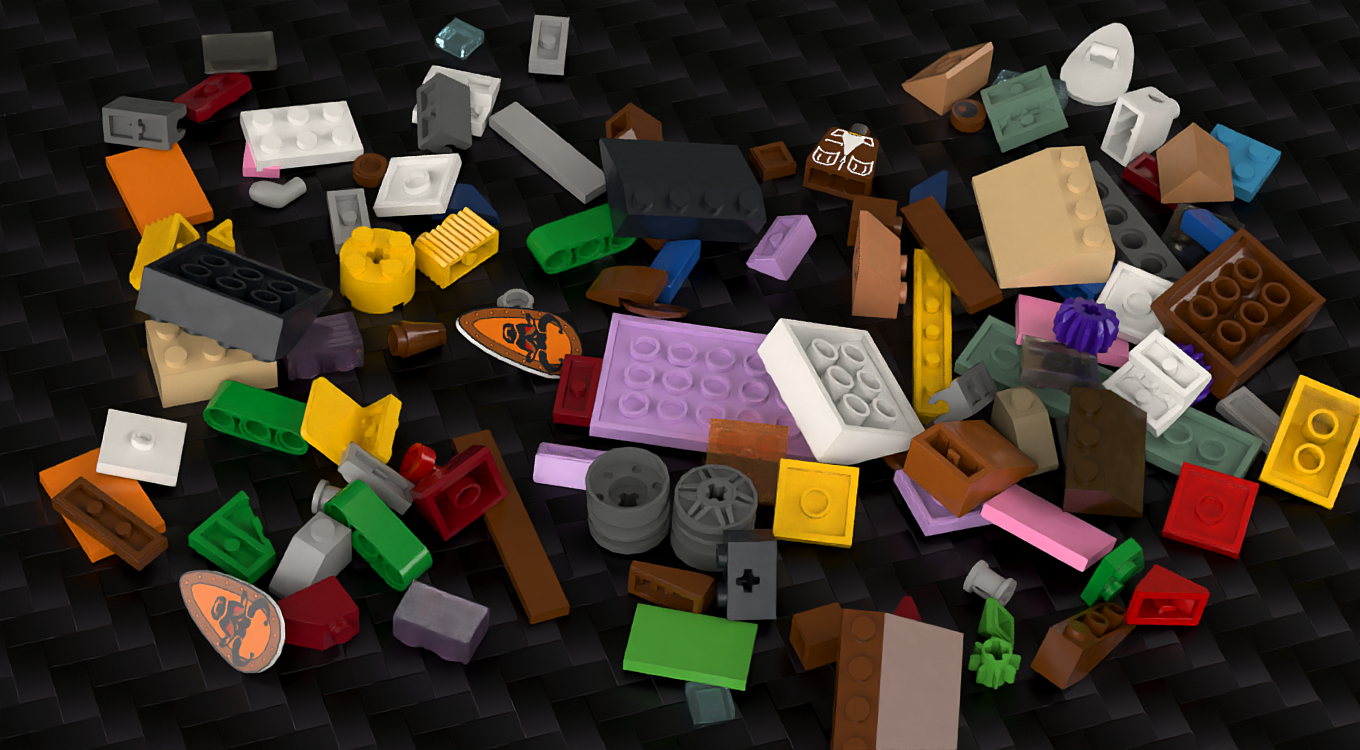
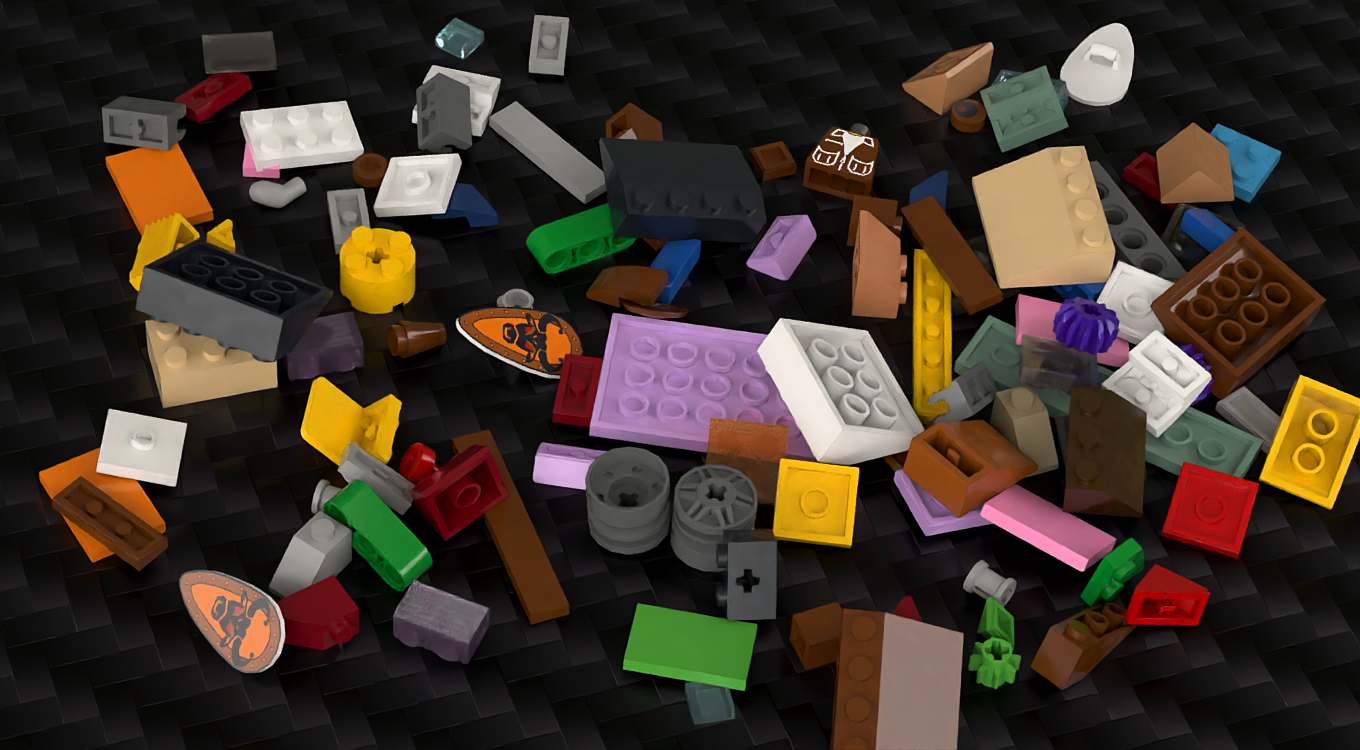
green wing [188,490,276,584] -> none
green beam [203,380,311,455] -> none
yellow brick [414,207,499,289] -> none
reddish brown slope [628,560,716,615] -> none
white torso [1100,86,1180,167] -> none

